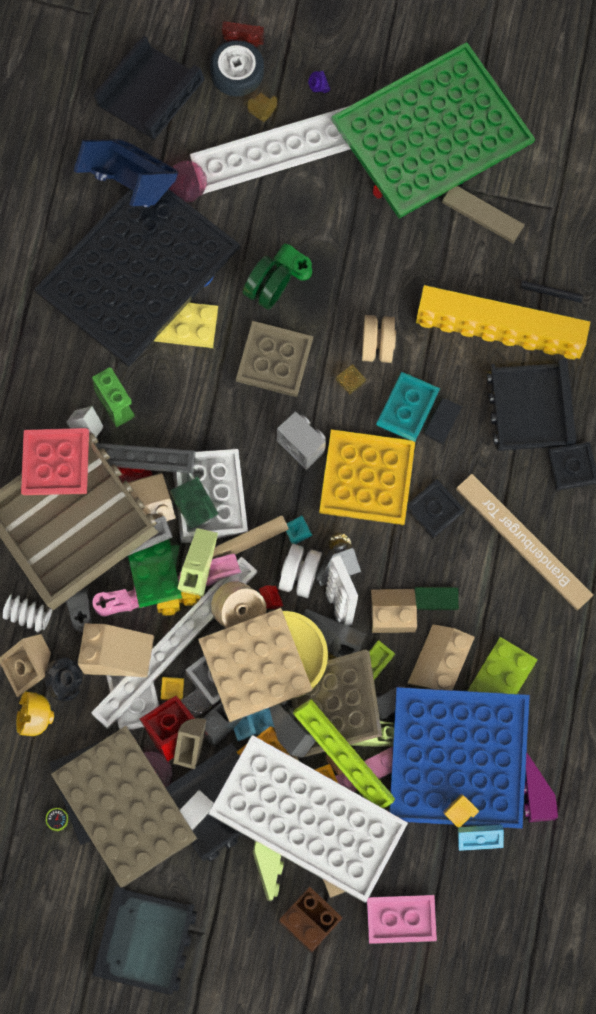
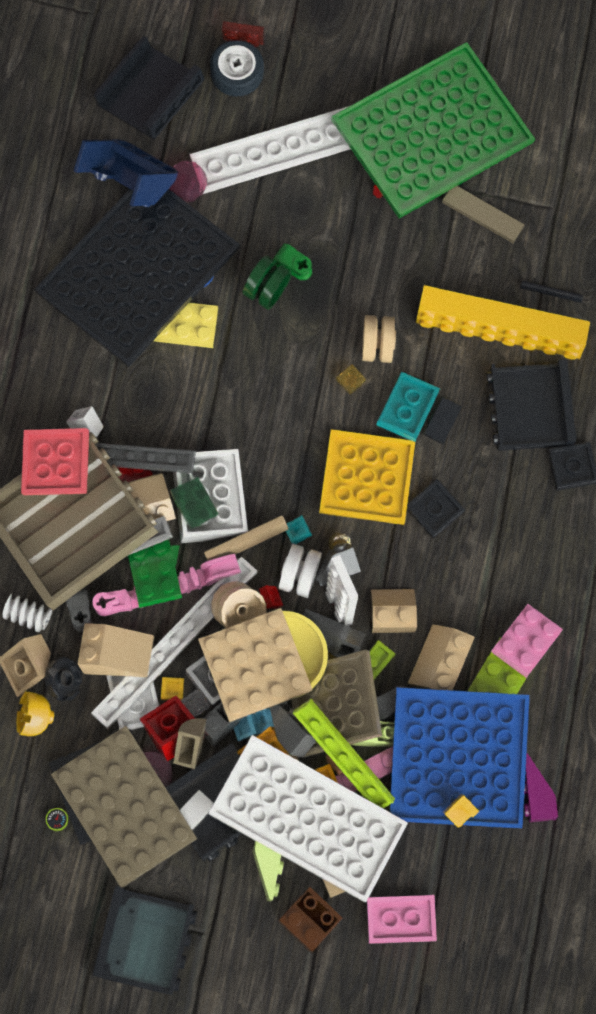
bright green panel [92,368,135,428] -> none
yellow slope [157,592,201,616] -> none
yellowish green slope [178,528,218,596] -> none
dark tan plate [236,321,314,397] -> none
clear yellow panel [248,93,277,122] -> none
light grey brick [277,411,326,470] -> none
dark purple plate [308,71,330,93] -> none
dark green tile [415,587,459,610] -> none
tan tile [456,474,593,611] -> none
medium azure plate [458,825,504,851] -> none
none -> bright pink plate [491,604,563,678]

